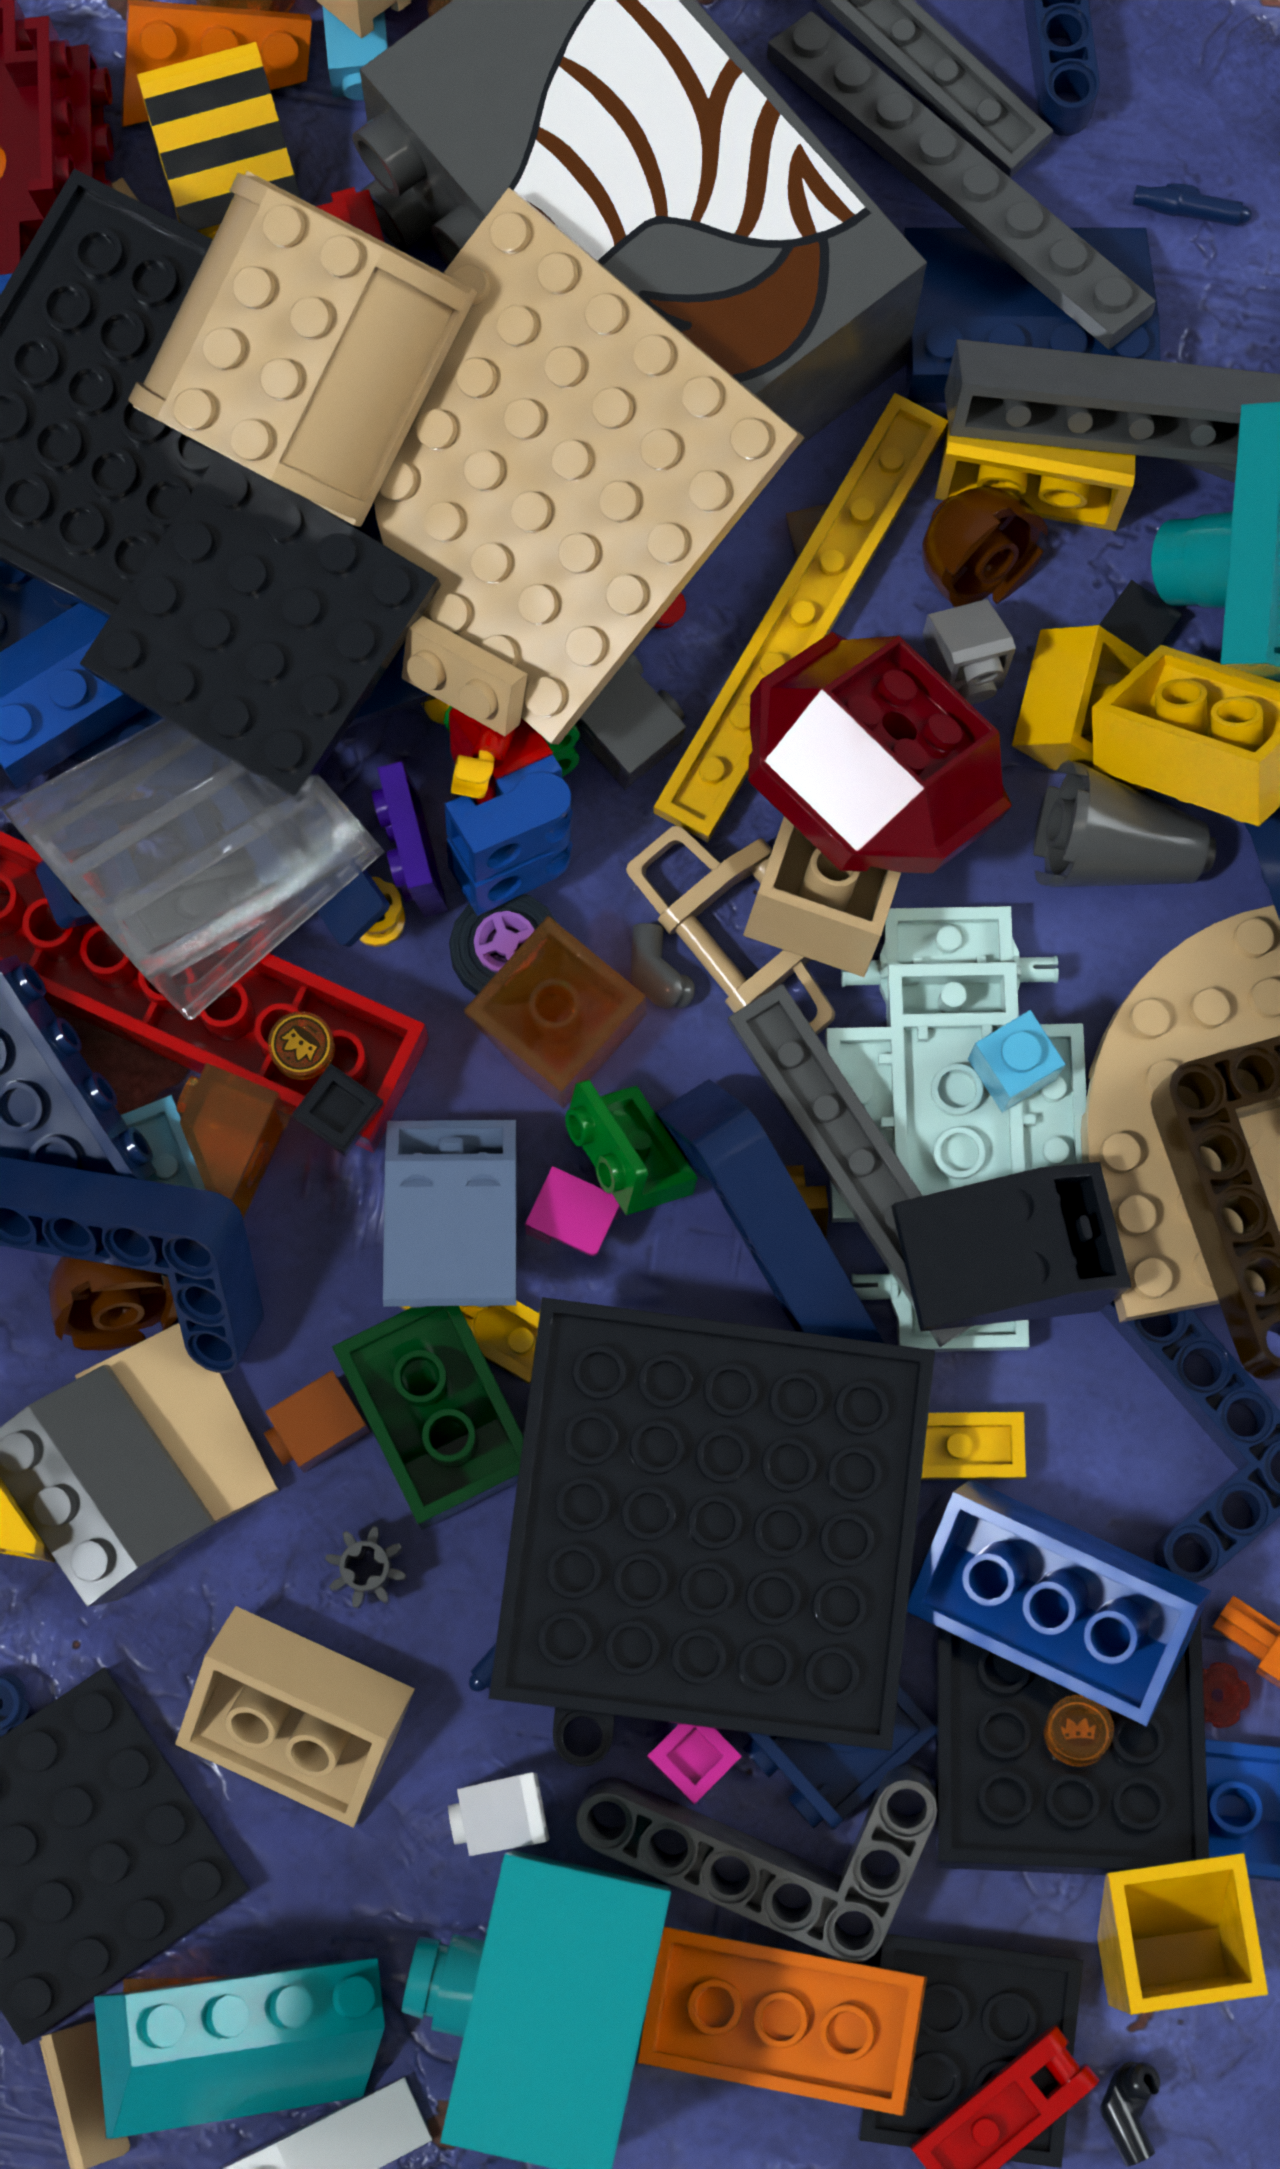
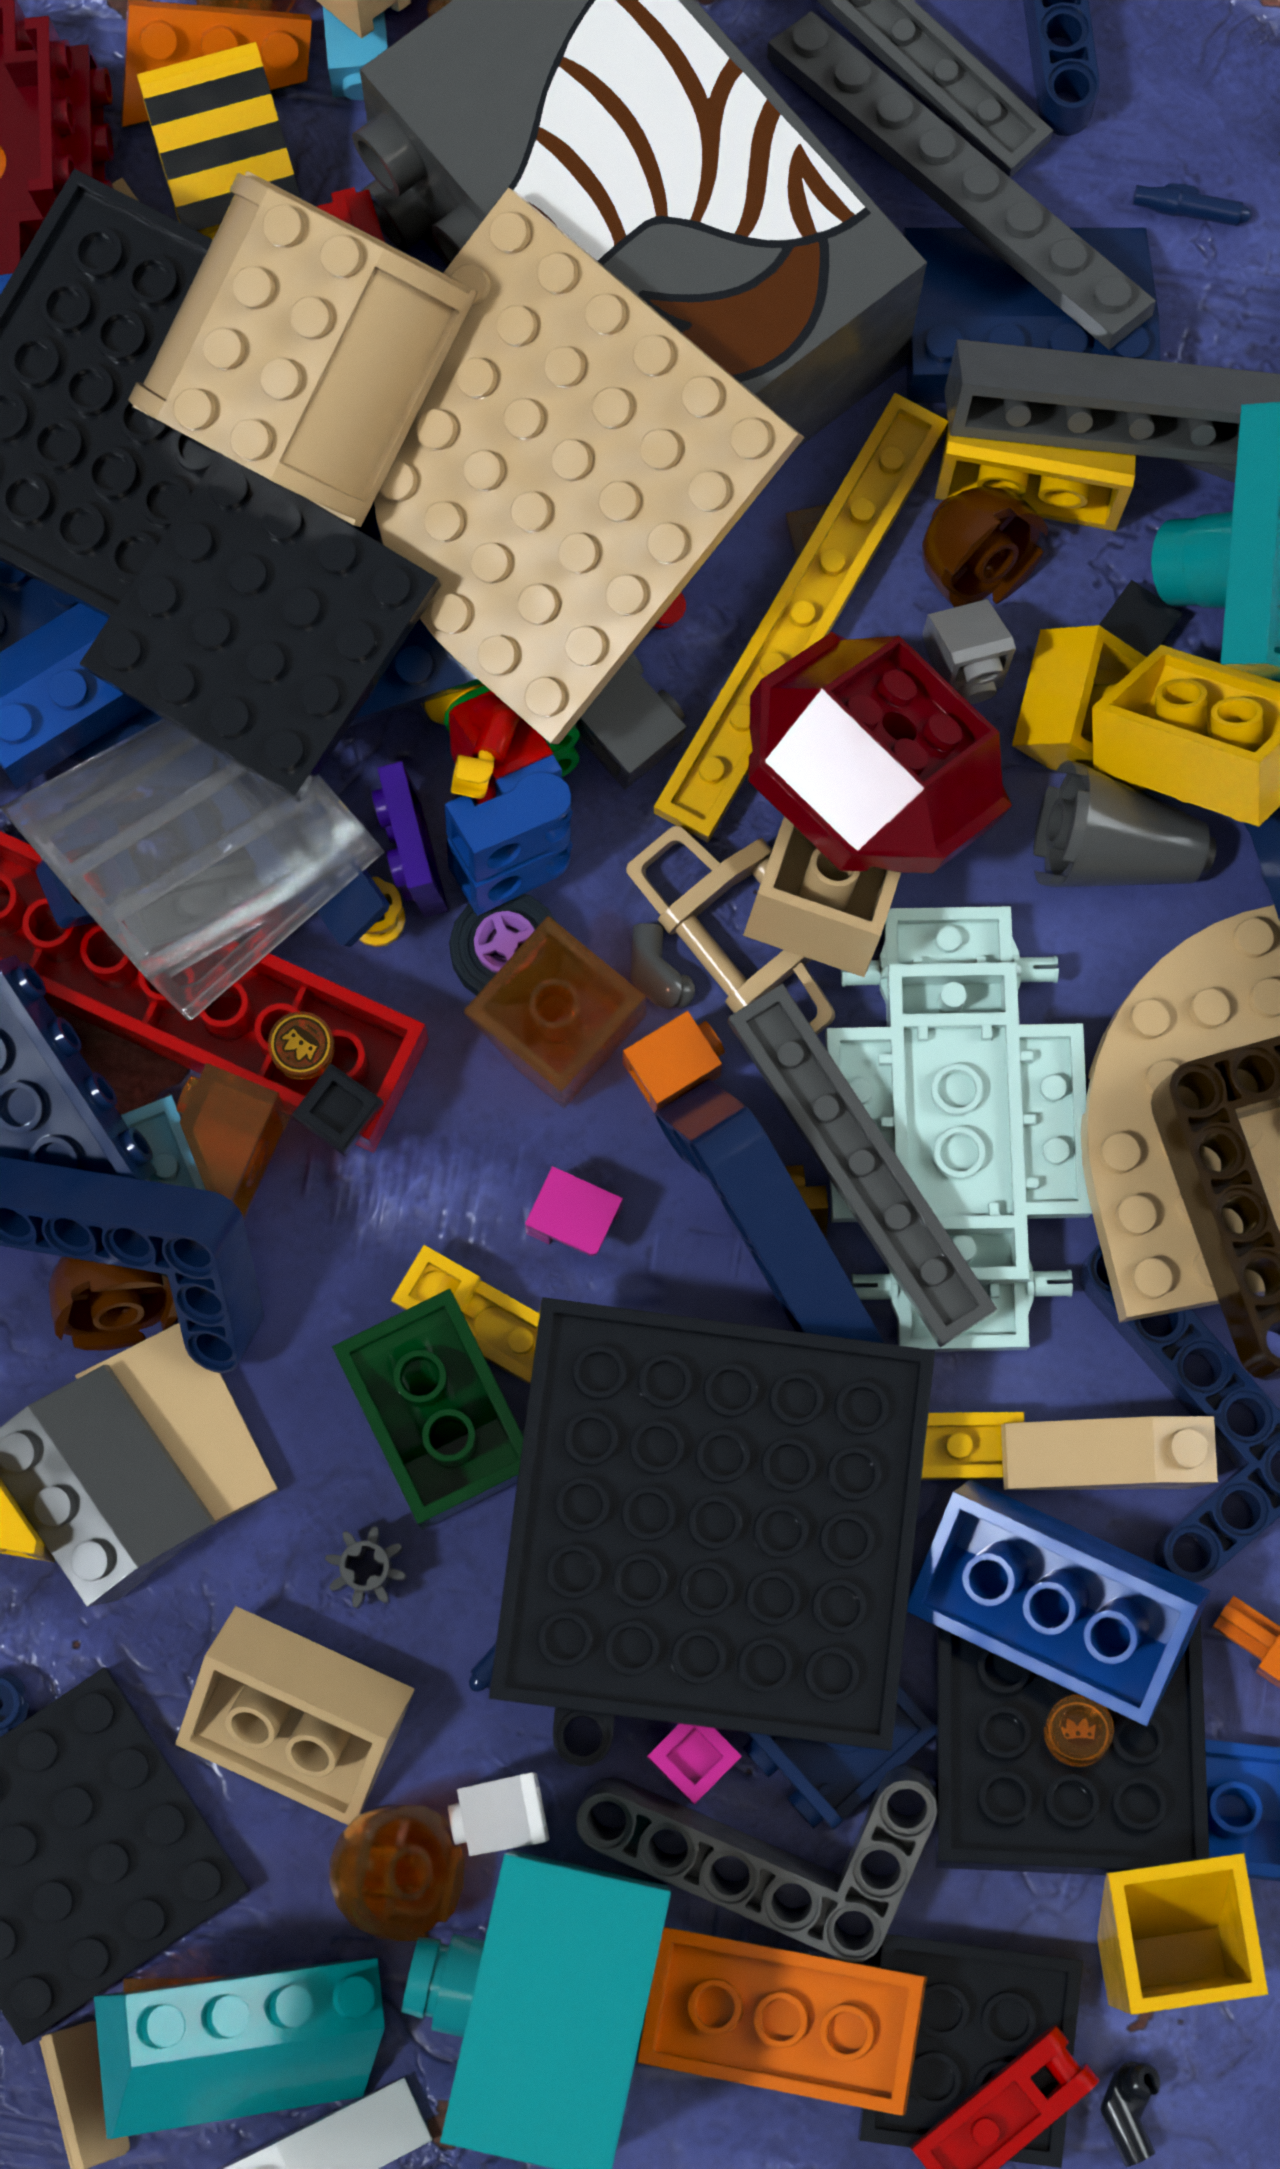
dark orange brick [264,1370,371,1473] -> none
sand blue slope [383,1120,517,1308] -> none
tan plate [402,616,527,736] -> none
green bracket [565,1079,698,1216] -> none
black slope [891,1162,1132,1332] -> none
medium azure brick [968,1010,1066,1113] -> none
clear red plate [1203,1662,1250,1728] -> none
none -> clear orange cylinder [328,1804,465,1941]
none -> orange brick [622,1011,725,1113]
none -> tan slope [1001,1416,1218,1490]

